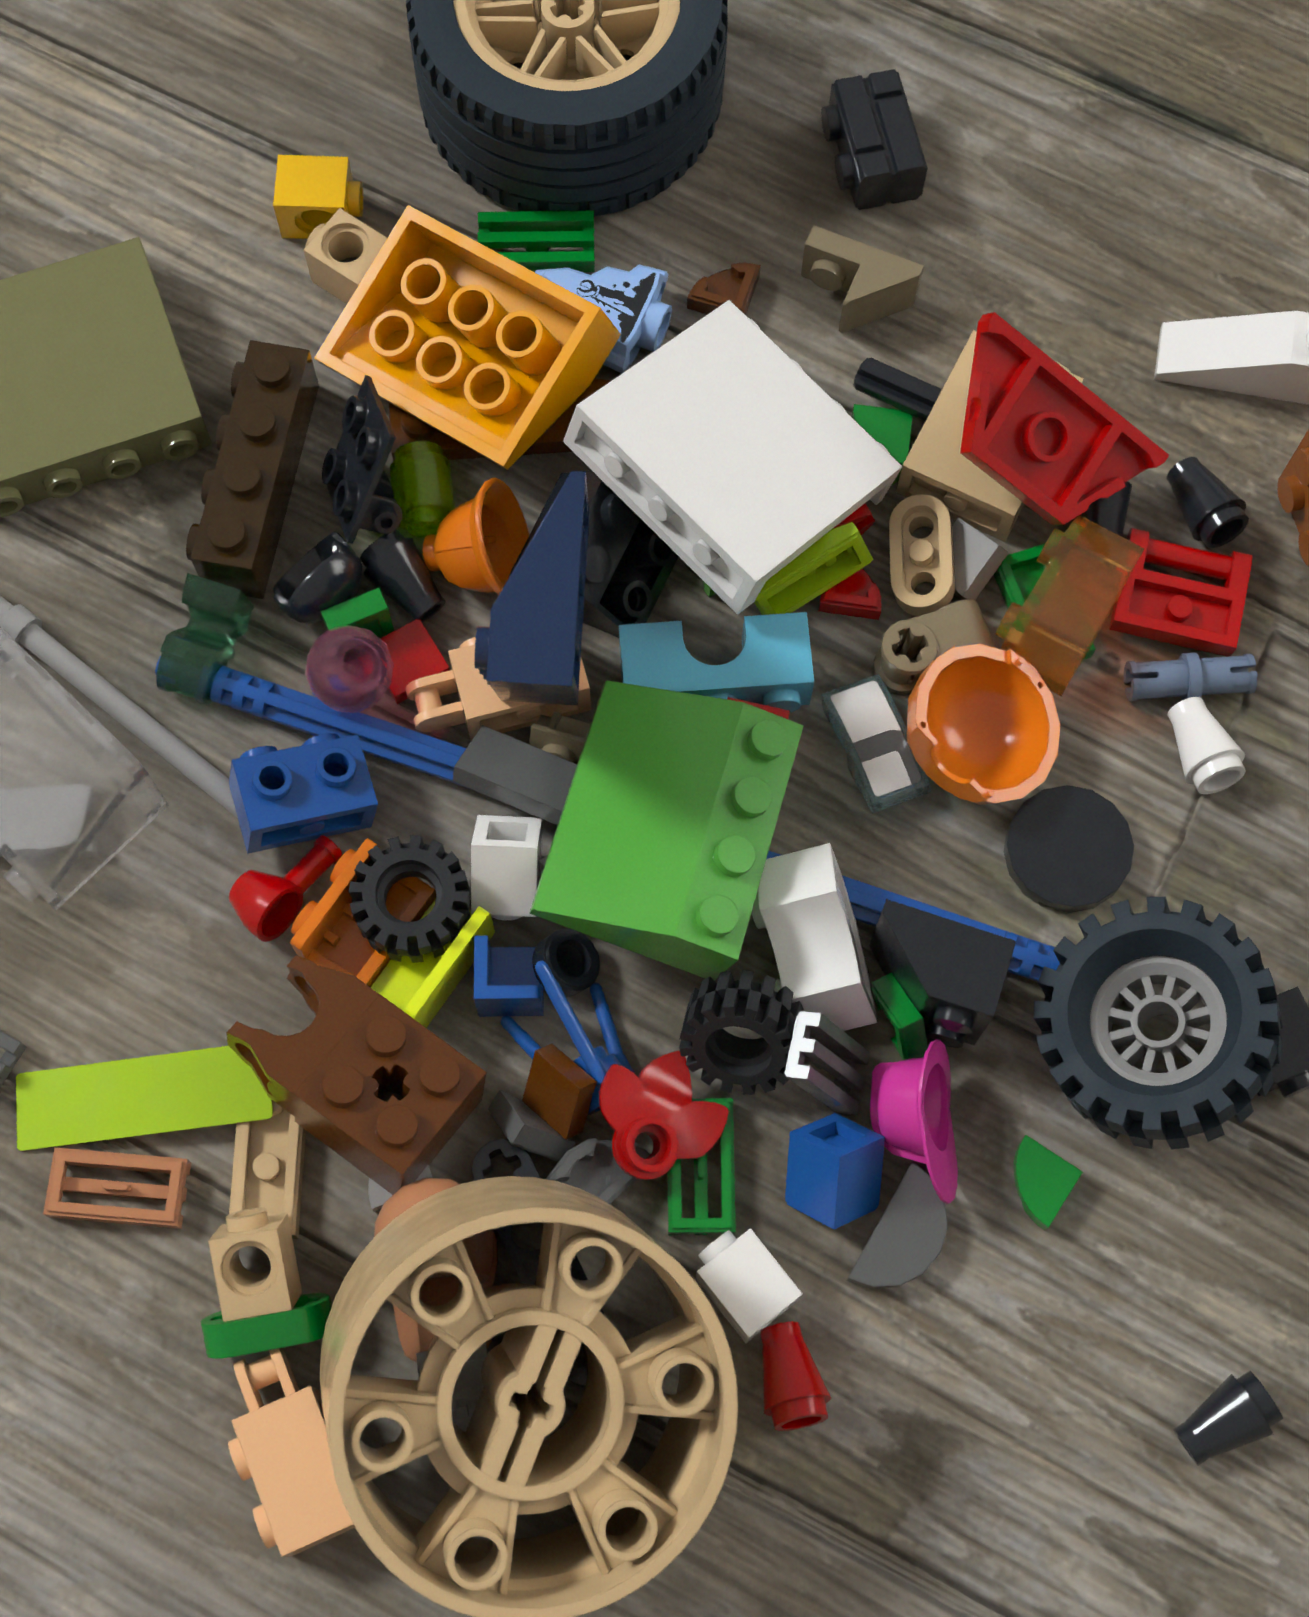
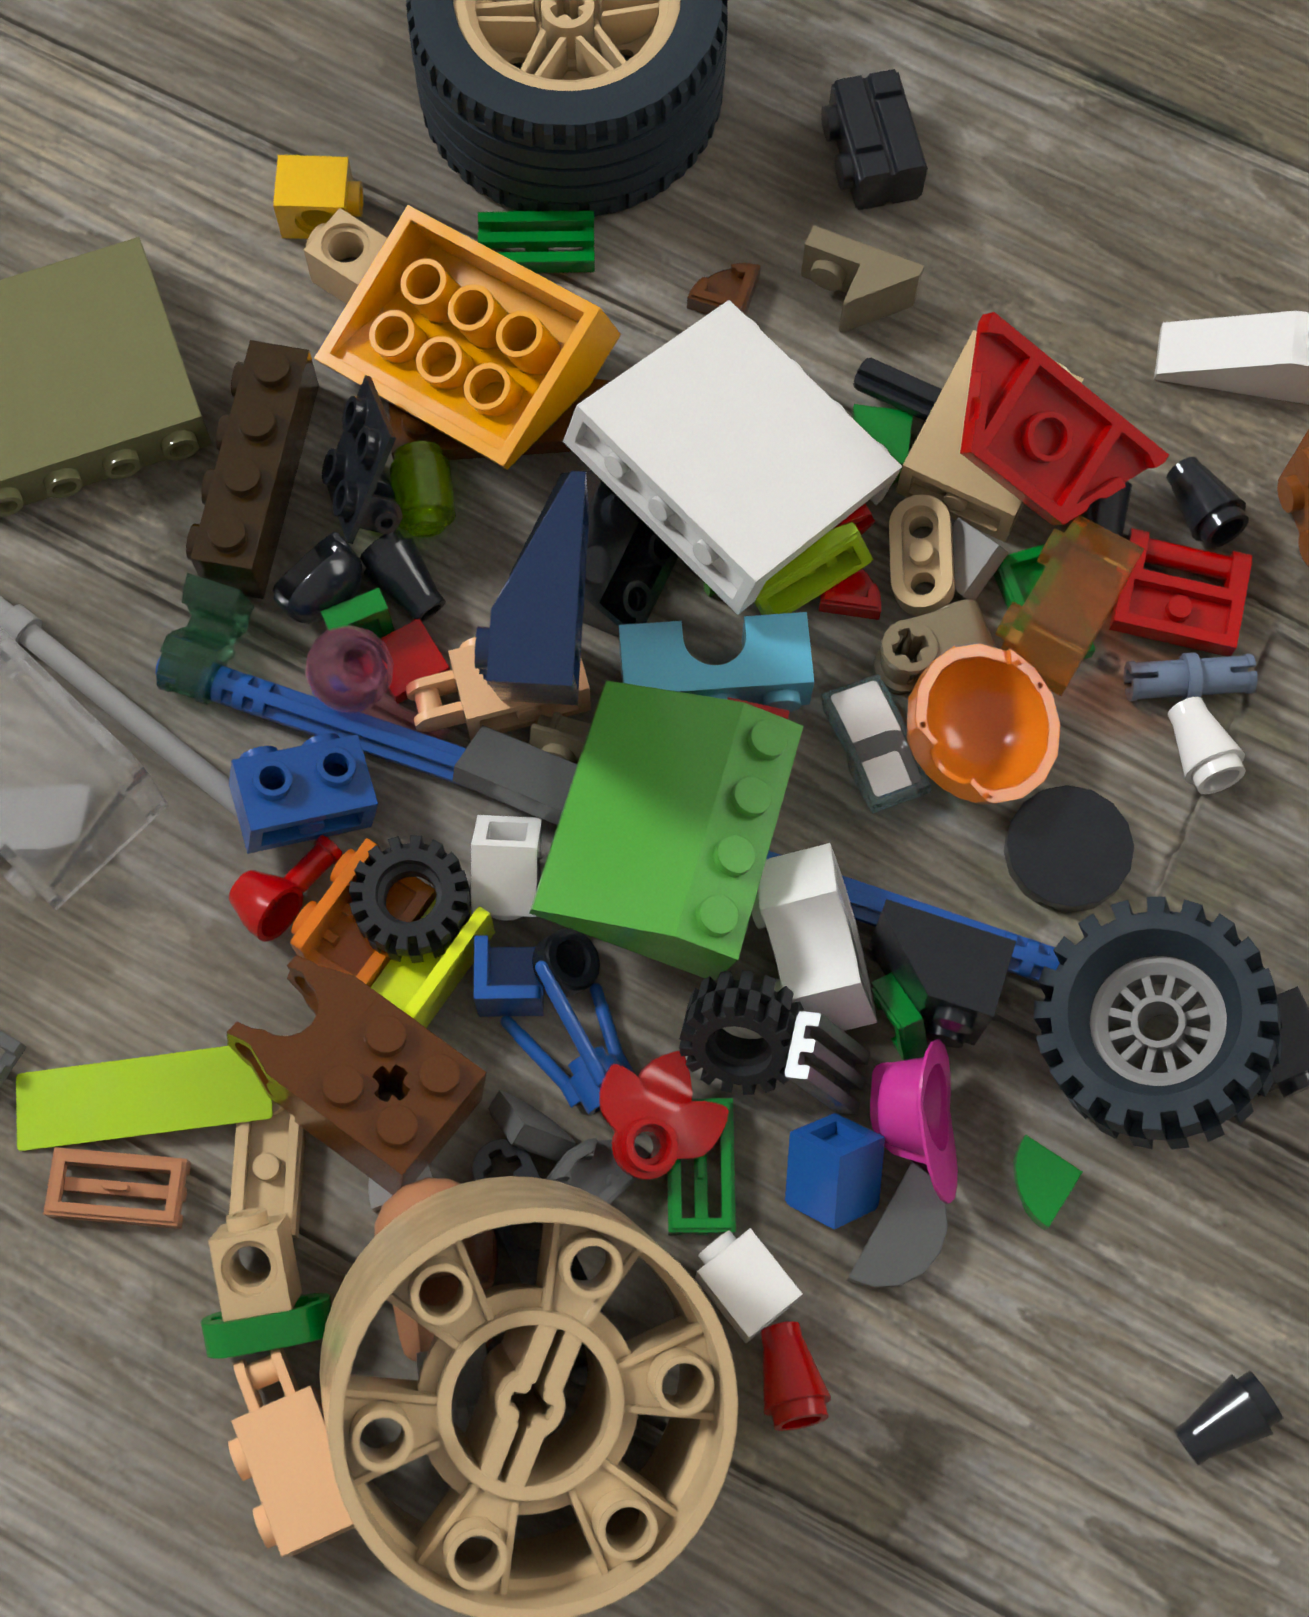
orange hat [423,478,530,594] -> none
reddish brown tile [522,1043,597,1140] -> none
light blue rock [535,264,672,373] -> none

